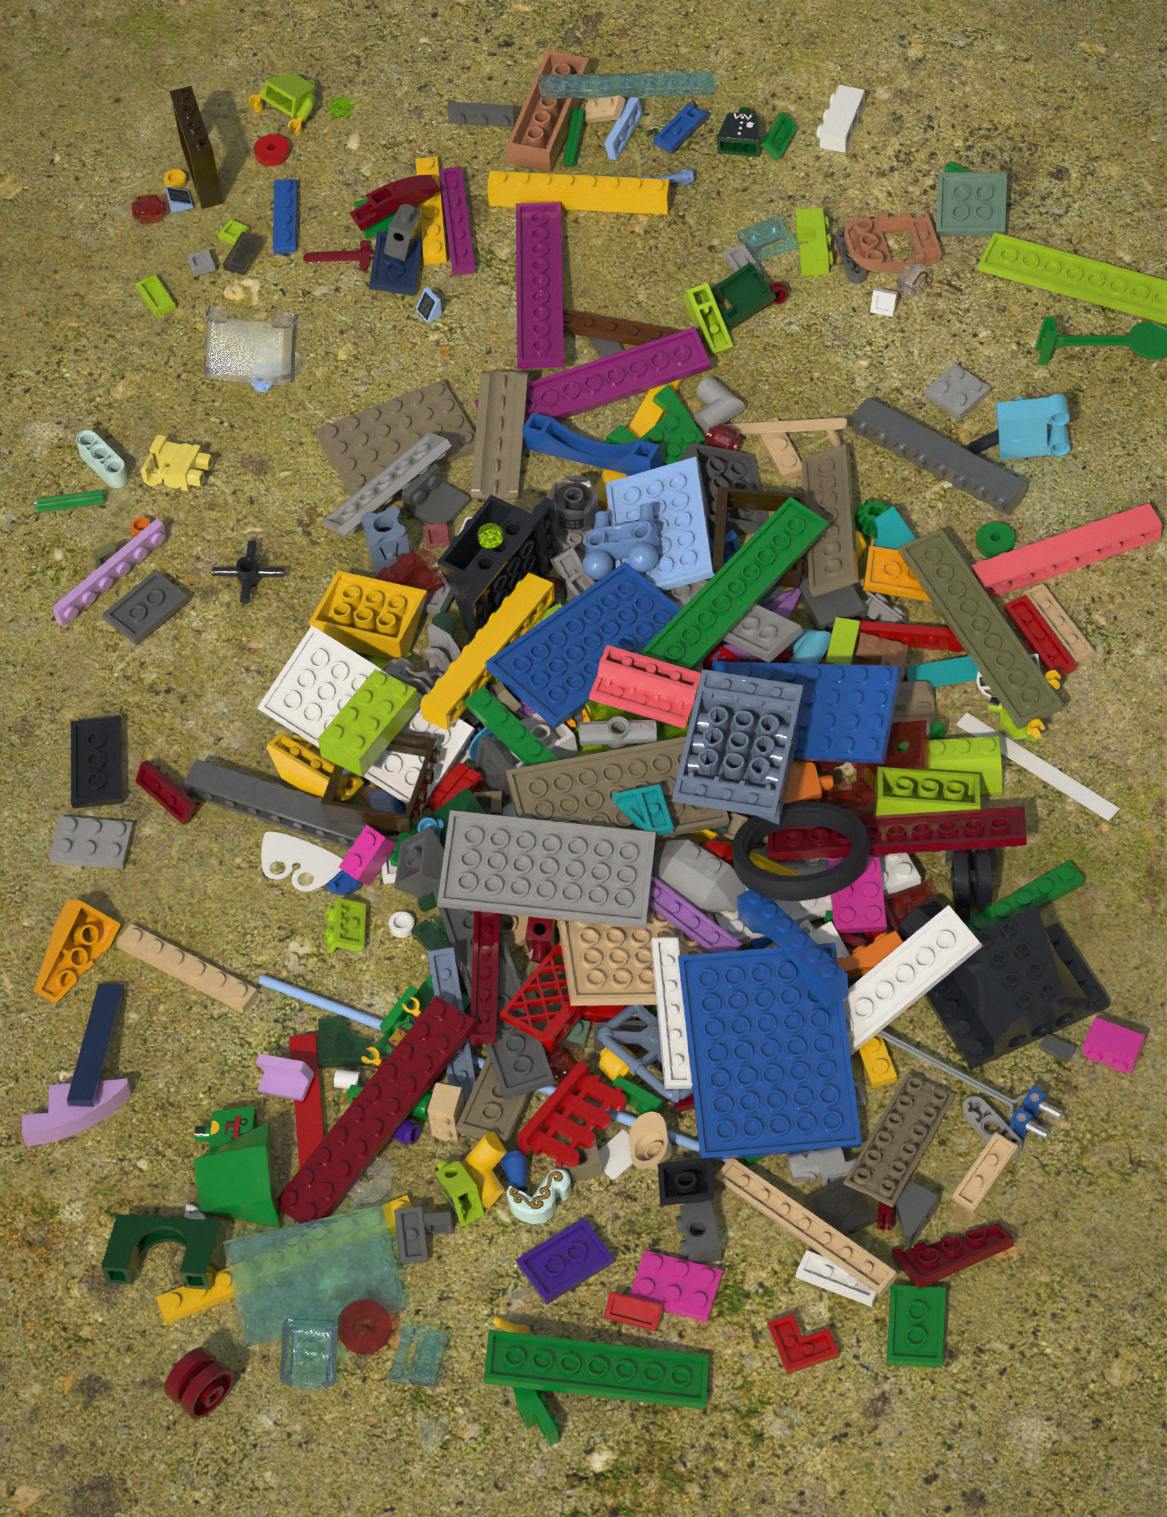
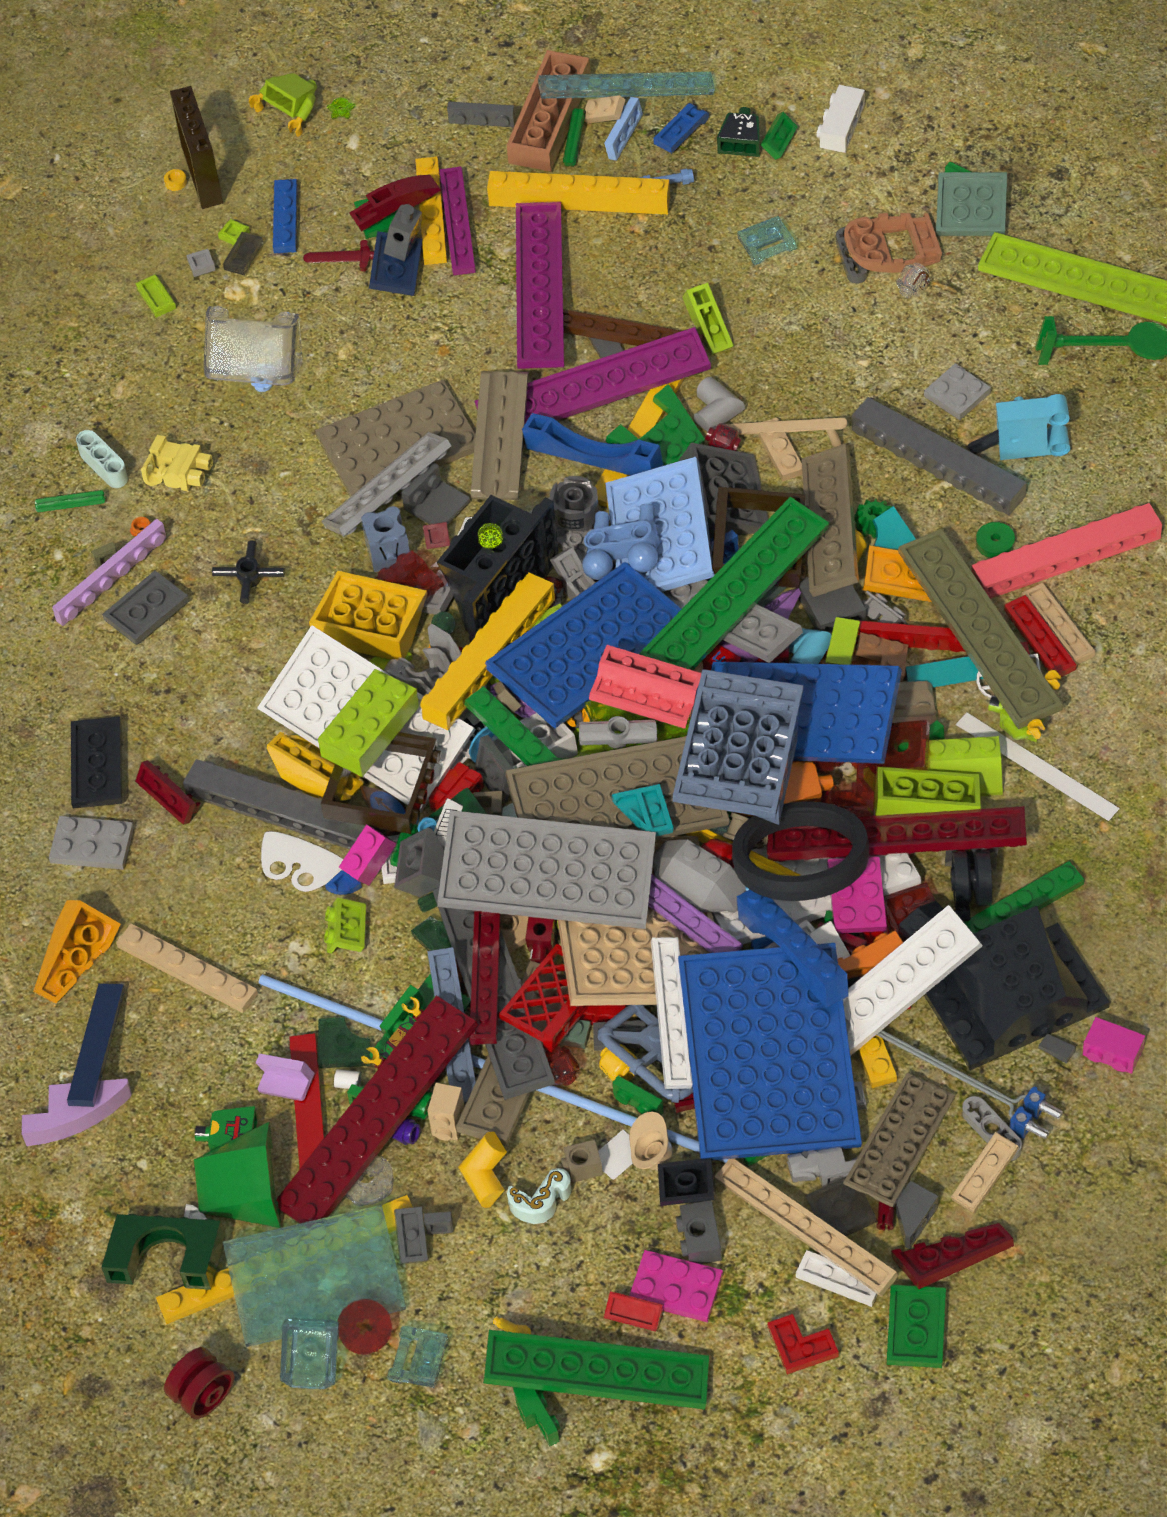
clear red head [131,194,166,224] -> none
slope [165,187,193,213] -> none
red piece [254,134,290,166] -> none
white tile [389,911,415,938] -> none
slope [416,287,442,323] -> none
lime torso [435,1160,484,1227] -> none
blue cone [501,1151,528,1192] -> none
dark purple plate [516,1218,614,1305] -> none
red fence [517,1061,627,1168] -> none
dark green container [711,263,776,330] -> none
light grey plate [723,243,764,279] -> none
dark red plate [768,281,788,304] -> none
lime arch [795,207,833,276] -> none
white tile [870,288,898,317] -> none
none -> white sticker [434,799,463,847]

